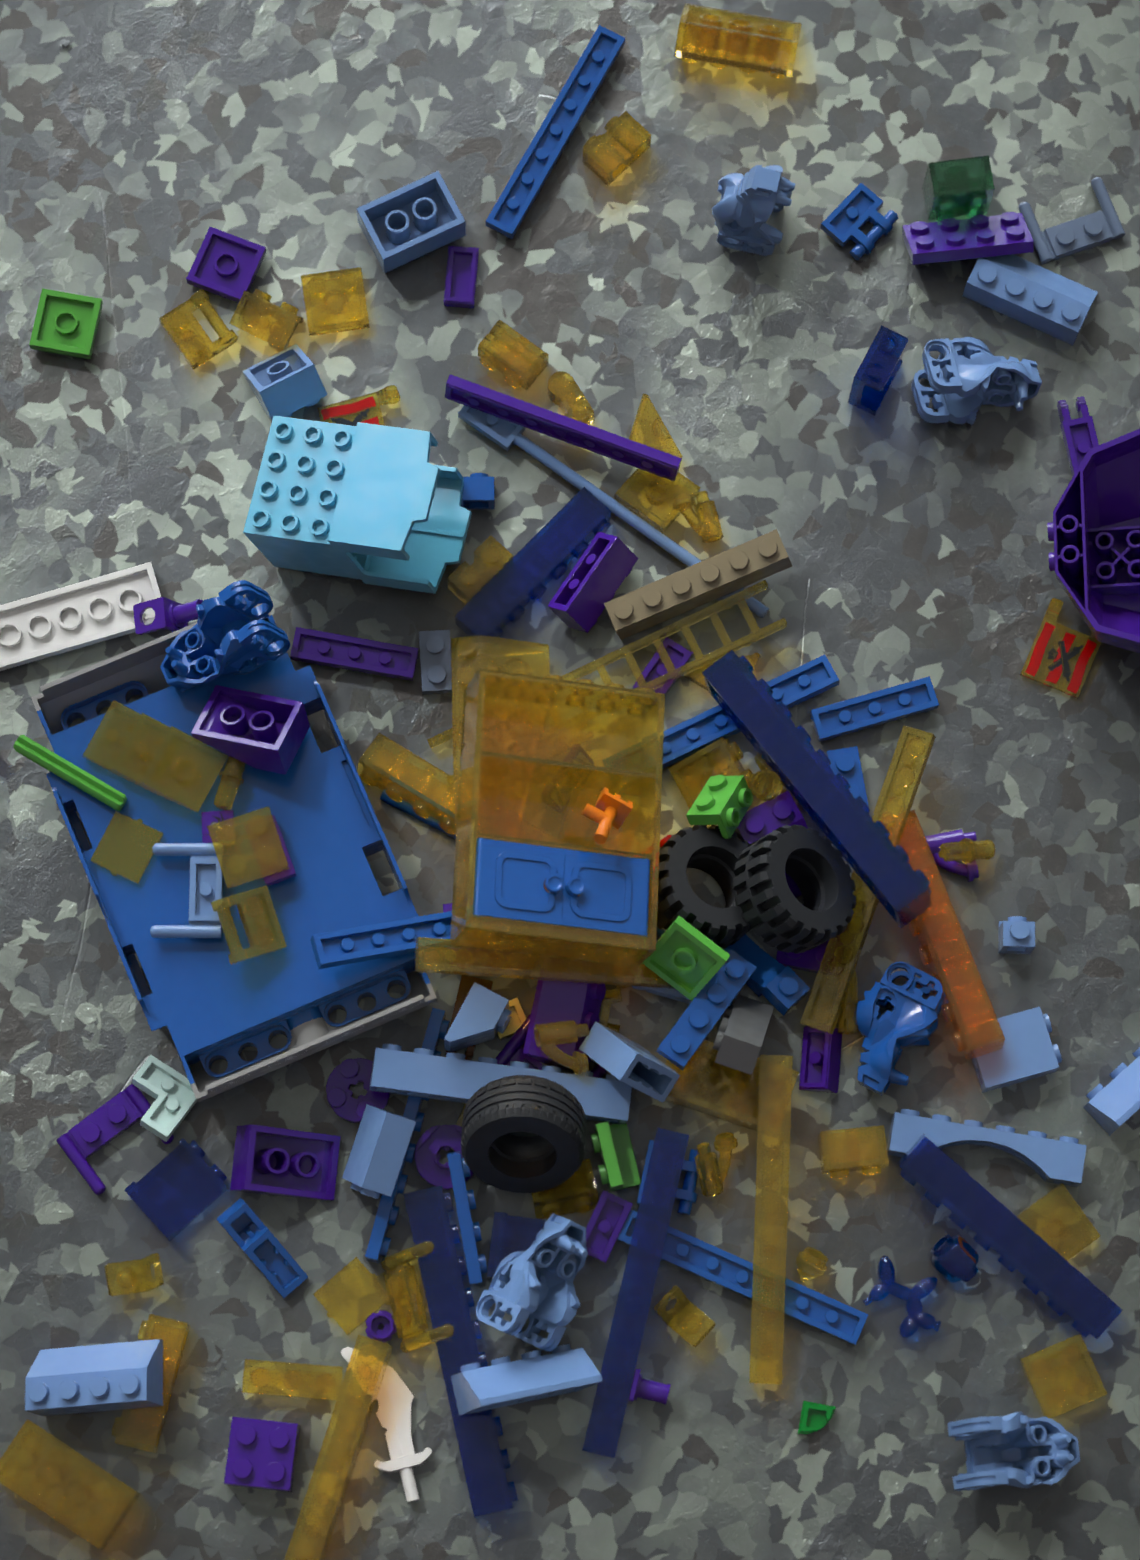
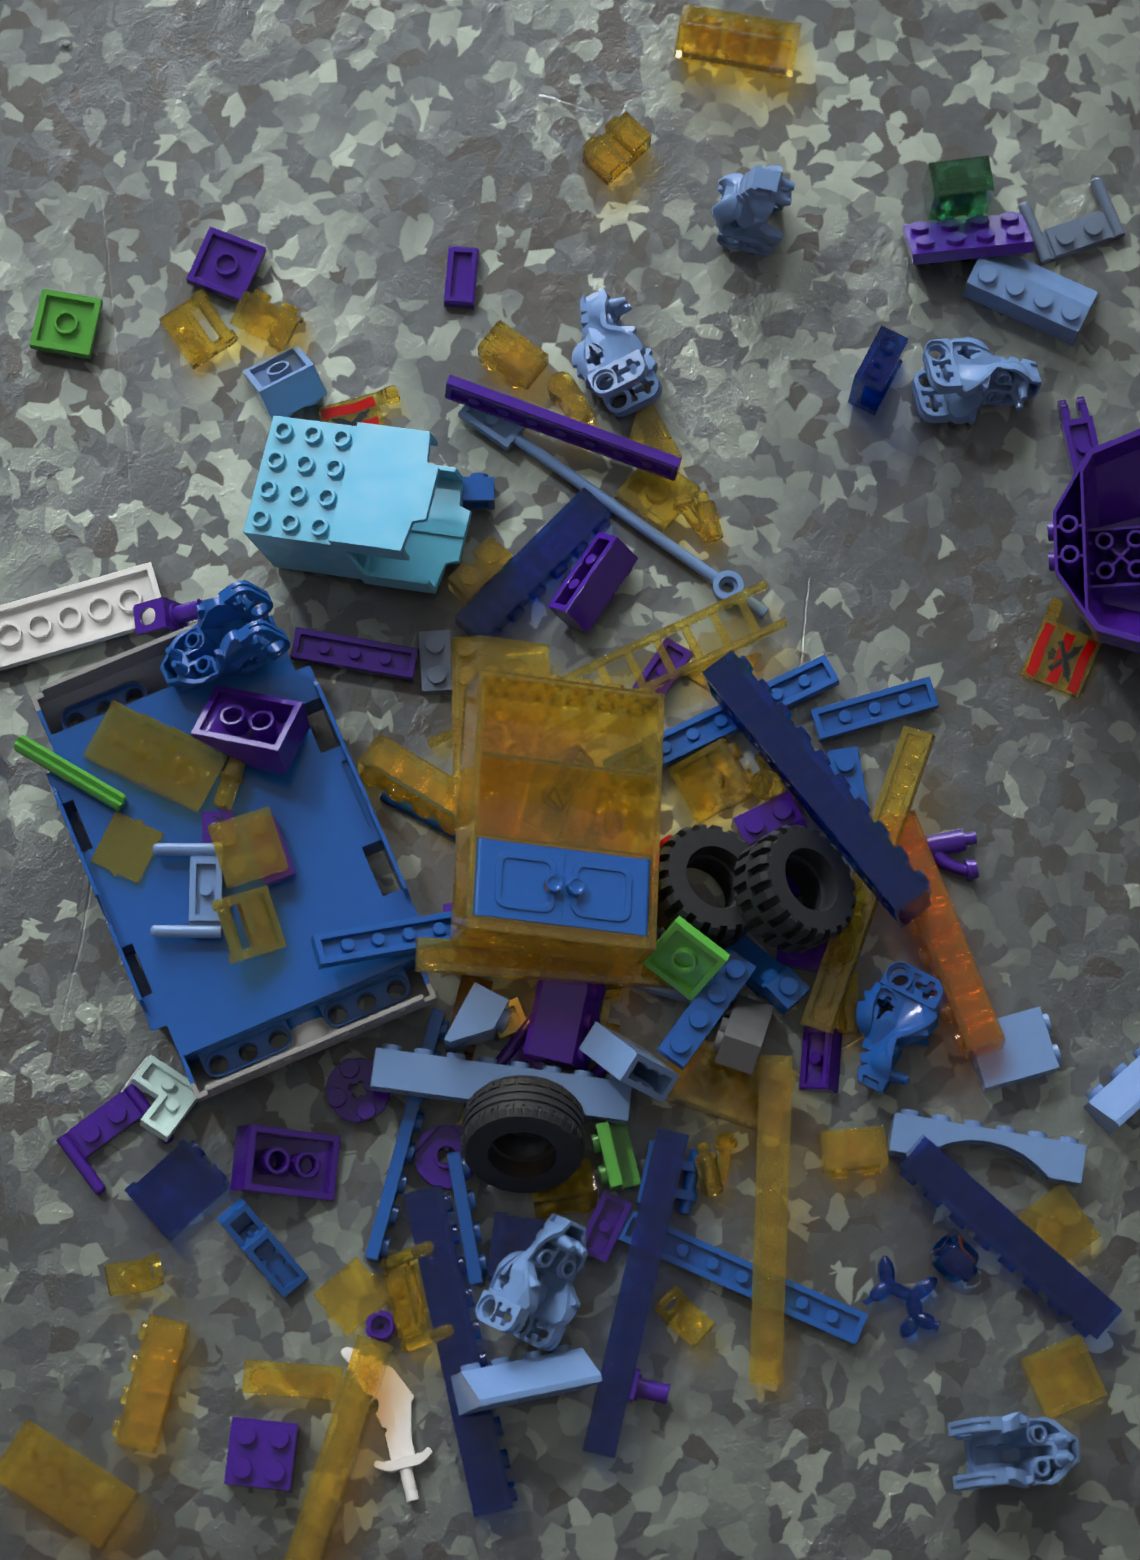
medium blue slope [25,1339,163,1416] -> none
clear yellow plate [301,267,370,336] -> none
medium blue brick [342,1104,416,1199] -> none
medium blue brick [356,171,466,273] -> none
blue plate [485,25,625,239] -> none
clear yellow plant [534,1020,589,1076] -> none
orange arm [581,787,633,844] -> none
dark tan brick [604,529,792,640] -> none
bright green bracket [686,775,753,839] -> none
clear yellow plate [796,1247,828,1281] -> none
green tile [797,1401,836,1434] -> none
blue plate [820,183,899,260] -> none
clear yellow axle [938,838,995,864] -> none
medium blue brick [998,916,1035,954] -> none
none -> medium blue animal [572,288,662,417]

